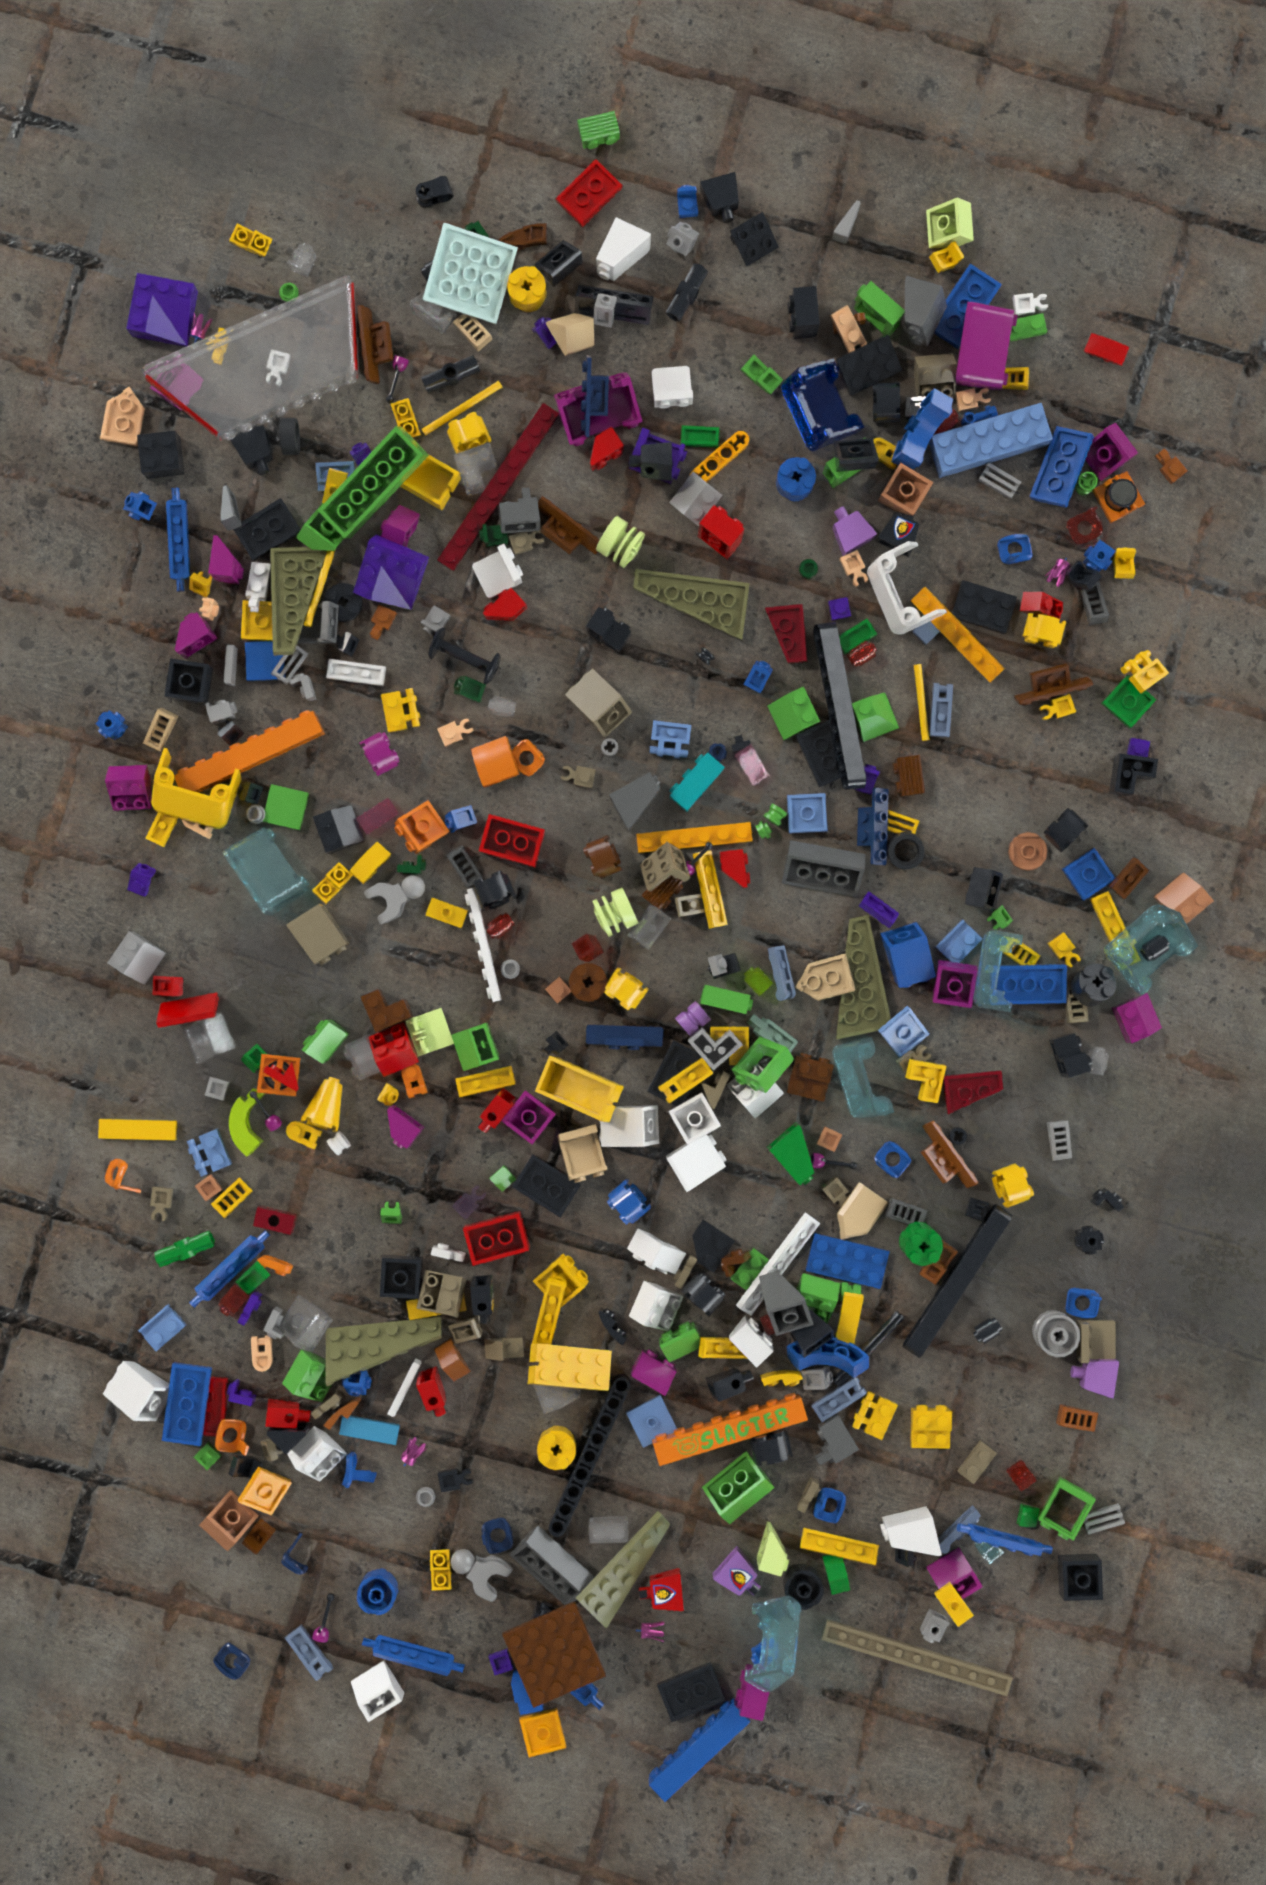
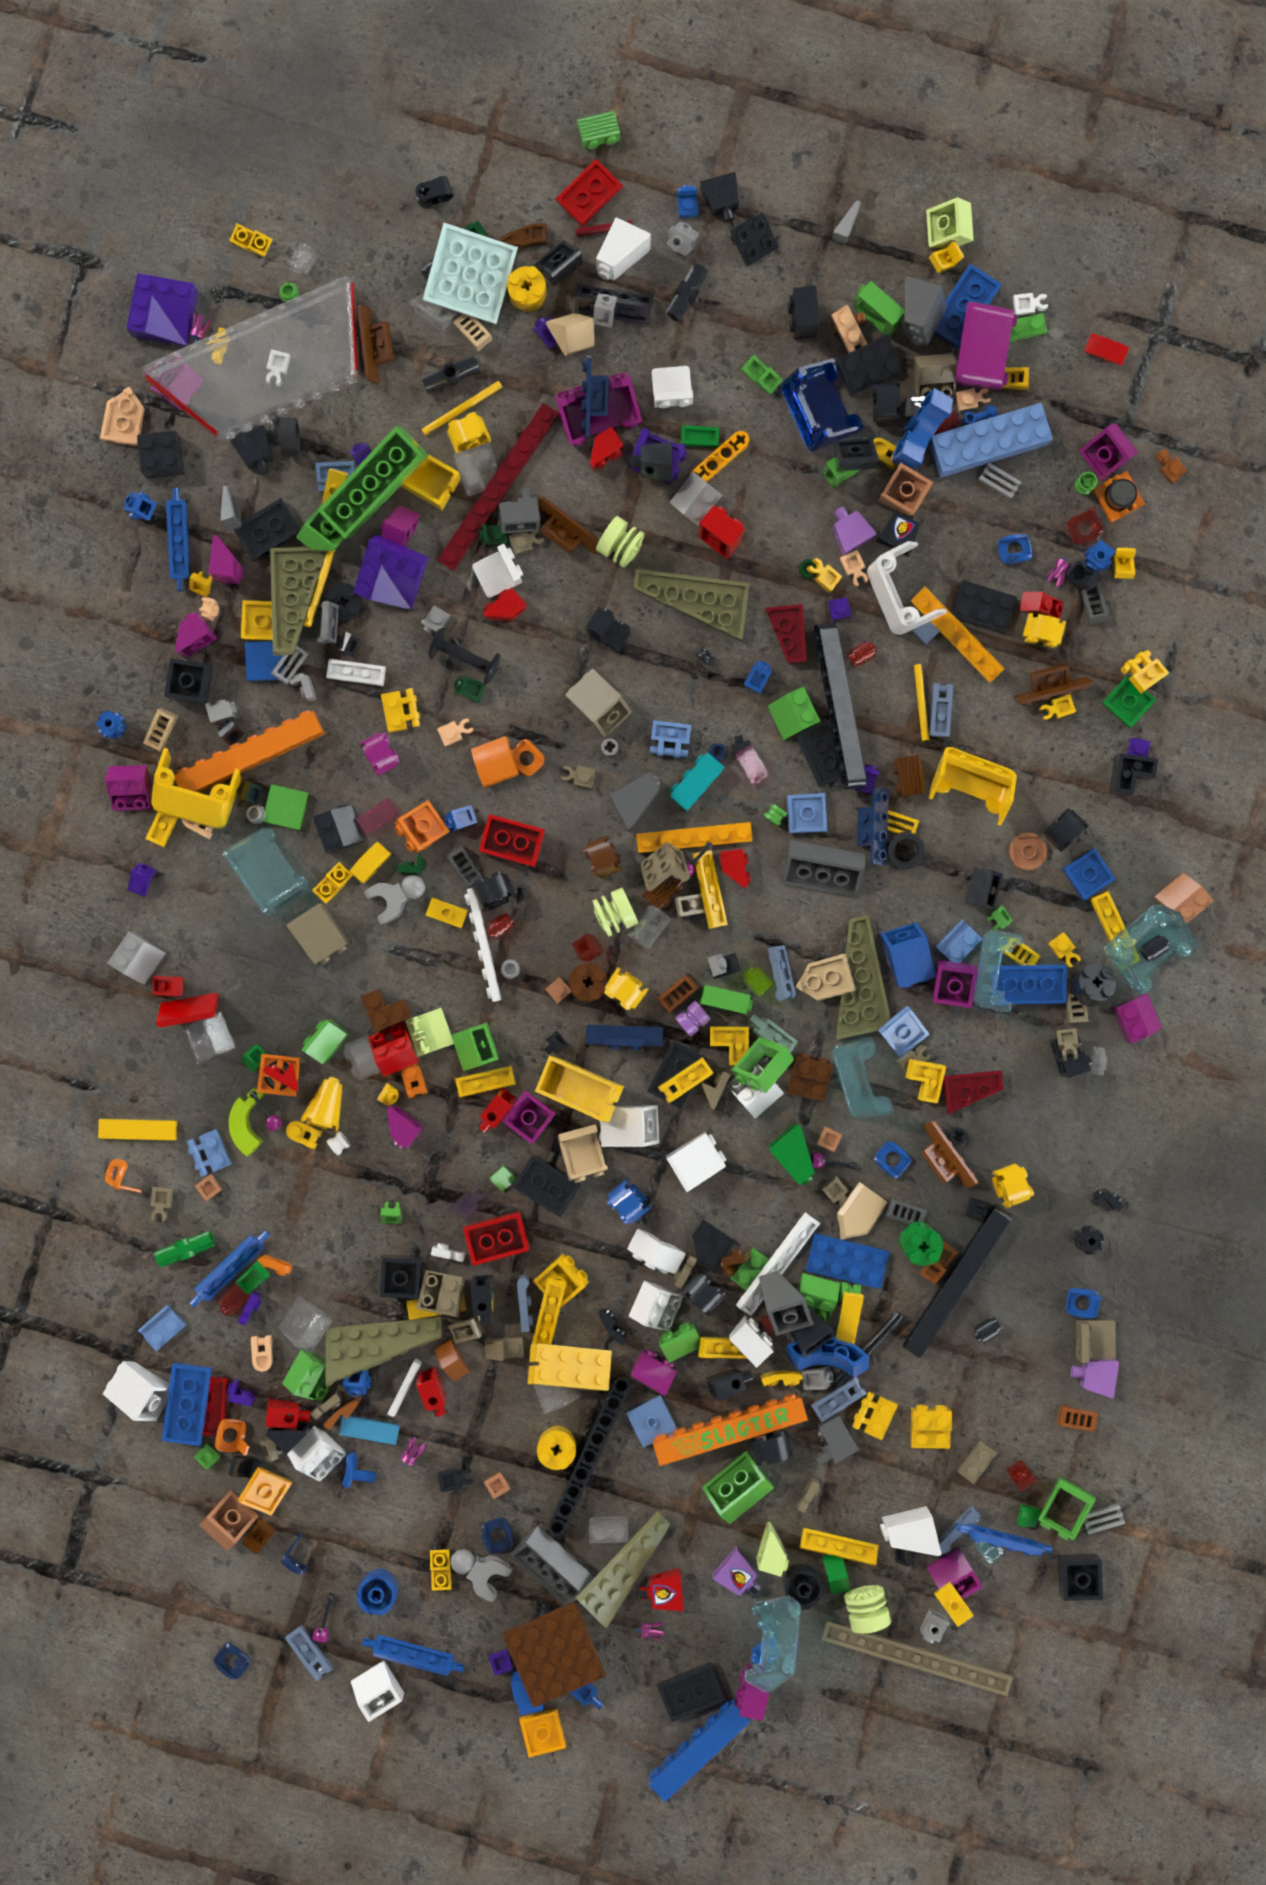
light grey plate [205,1077,230,1101] -> none
yellow slope [211,1177,253,1219] -> none
light grey tile [224,645,238,686] -> none
white plate [246,562,271,613] -> none
dark red piece [253,1205,297,1235] -> none
light grey bracket [263,1306,285,1339] -> none
dark orange plate [370,604,397,640] -> none
hinge [386,356,409,403] -> none
yellow slope [391,398,421,438] -> none
light grey plate [416,1487,436,1507] -> none
clear brick [487,695,516,718] -> none
white slope [669,1093,721,1145] -> none
light grey brick [688,1027,743,1071] -> none
bright green plate [756,820,772,839] -> none
blue brick [776,457,816,501] -> none
blue piece [813,1487,846,1523] -> none
green tile [839,618,877,655] -> none
bright green slope [852,693,899,742] -> none
dark purple plate [859,891,899,928] -> none
blue plate [1029,426,1094,508] -> none
light grey wheel [1032,1310,1080,1357] -> none
light grey slope [1047,1120,1072,1161] -> none
reddish brown plate [1109,857,1149,900] -> none
none -> nougat plate [484,1471,511,1499]
none -> sand blue plate [517,1275,533,1332]
none -> dark red bar [576,220,633,237]
none -> dark orange slope [657,972,700,1013]
none -> yellow plate [807,558,842,592]
none -> yellowish green wheel [844,1585,891,1634]
none -> yellow windscreen [929,747,1017,826]
none -> dark tan plate [1057,1028,1079,1060]

